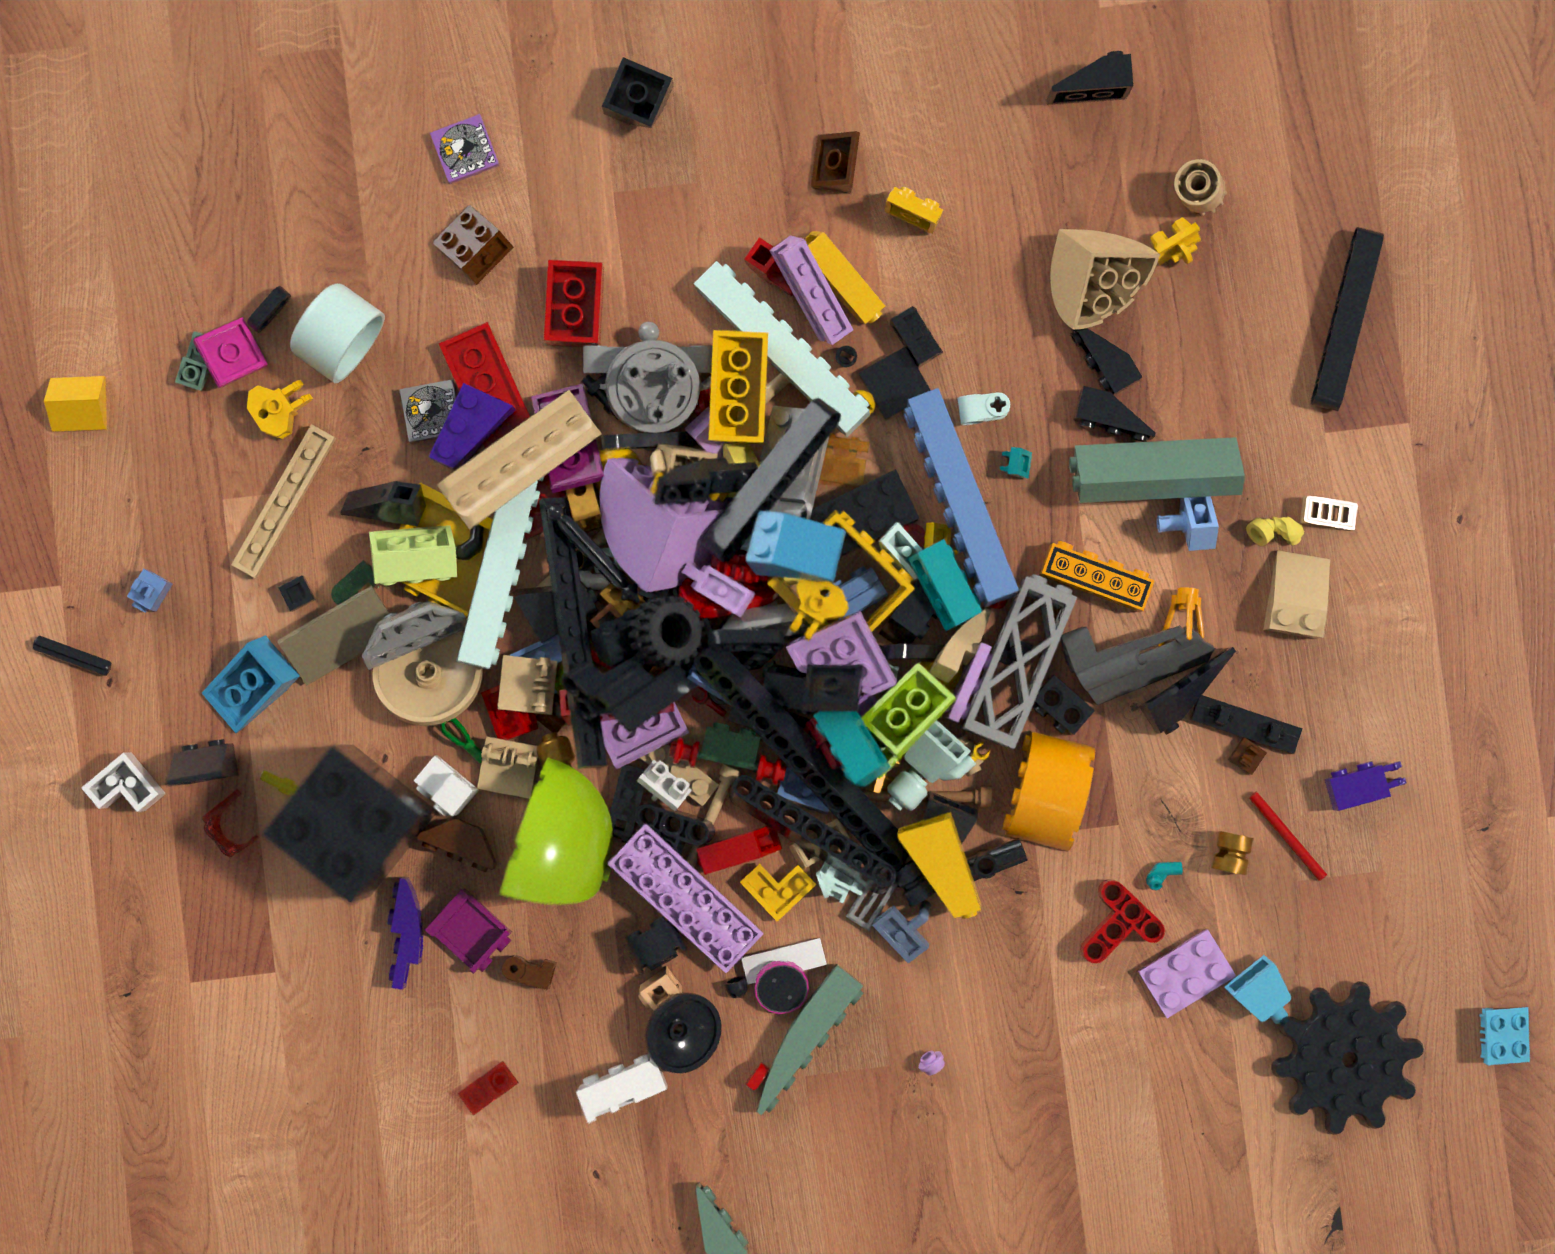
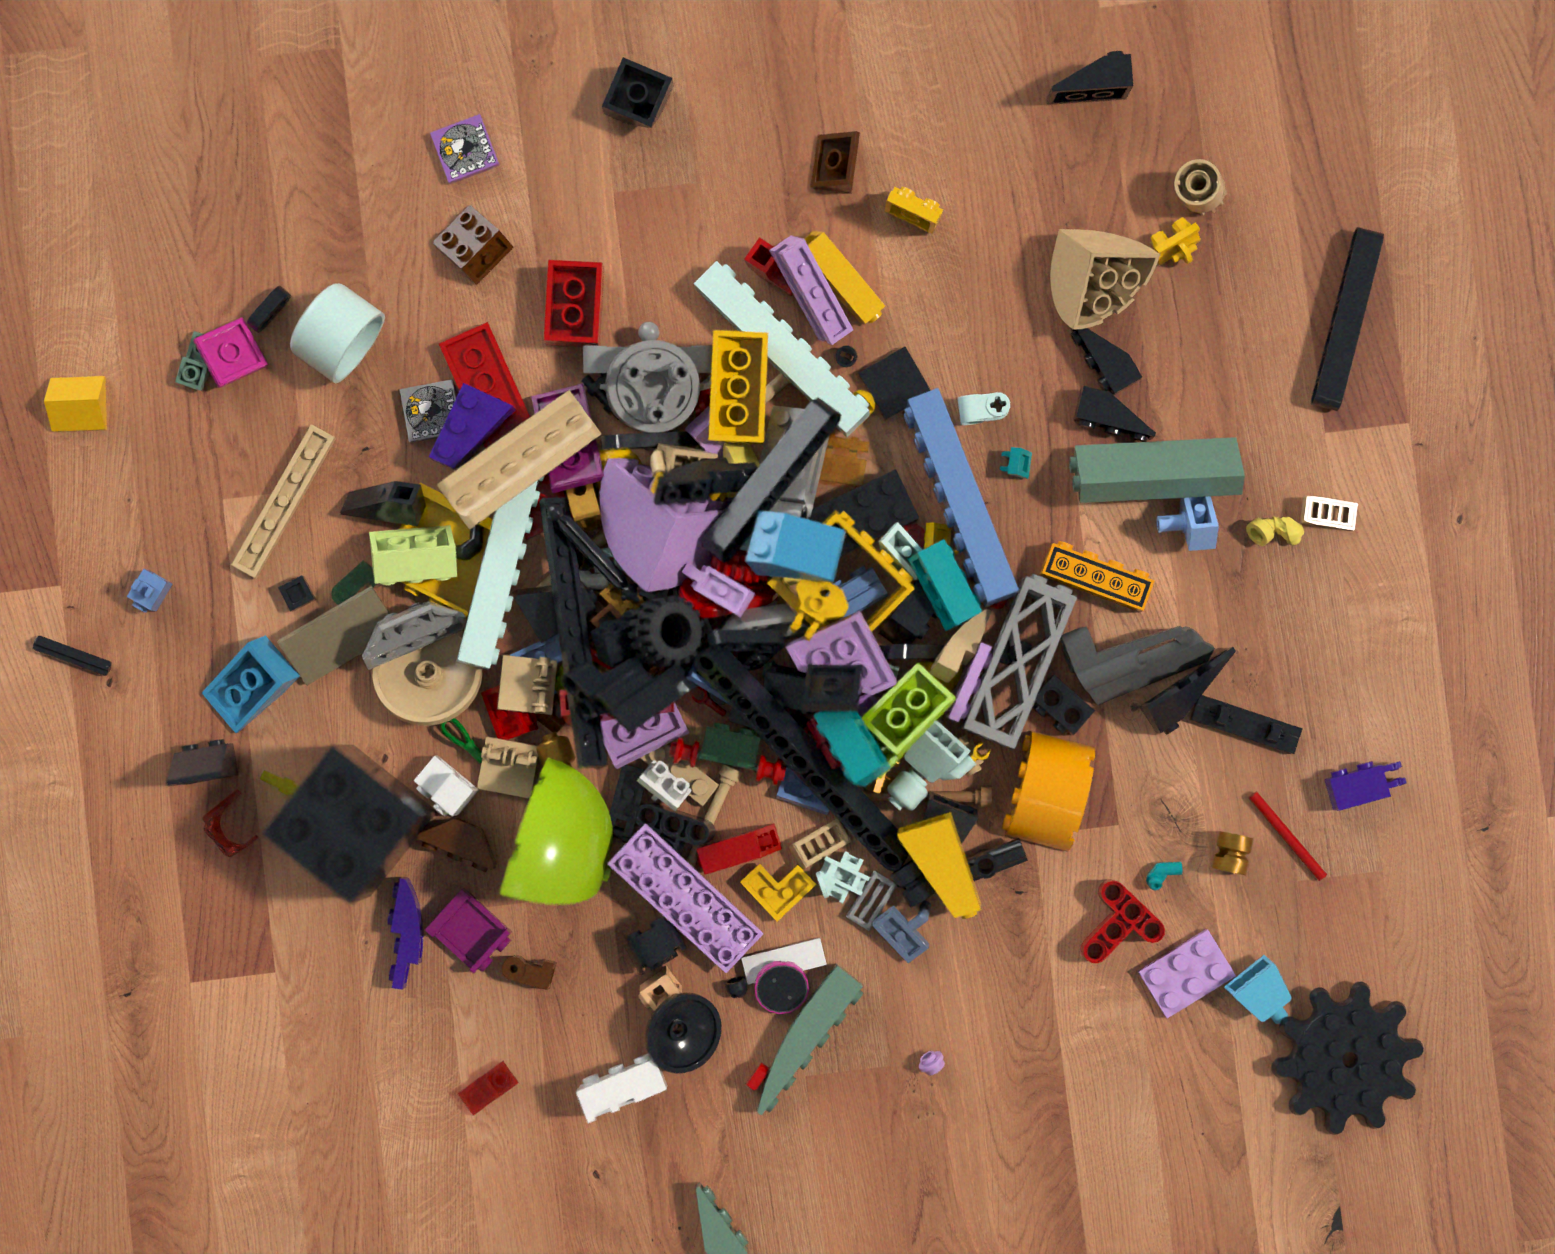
white brick [82,752,166,812] -> none
yellow hinge [247,380,313,439] -> none
black beam [729,775,896,894] -> none
black hinge [890,306,943,368] -> none
light orange plant [1158,587,1204,647] -> none
reddish brown tile [1228,738,1267,775] -> none
tan slope [1263,550,1330,639] -> none
medium azure hinge [1479,1007,1530,1065] -> none

